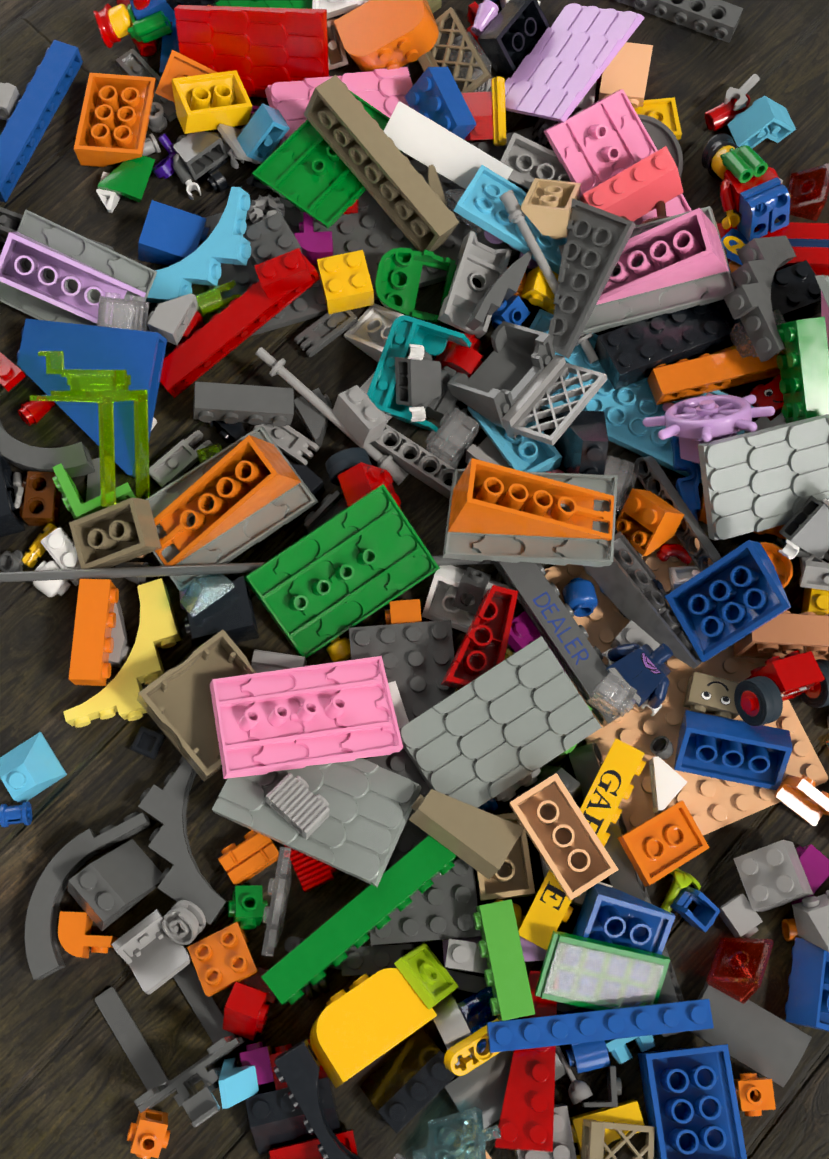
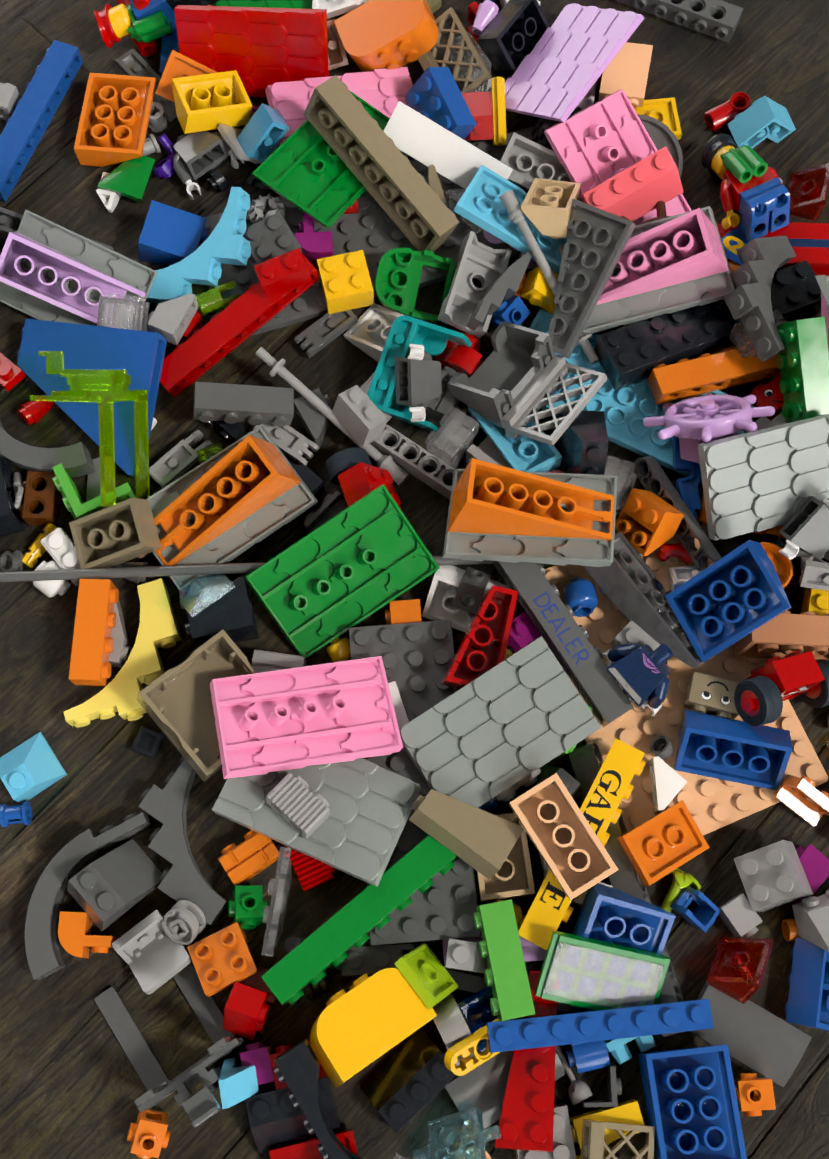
clear brick [586,672,637,720] -> none
light grey bar [724,74,760,111] -> none

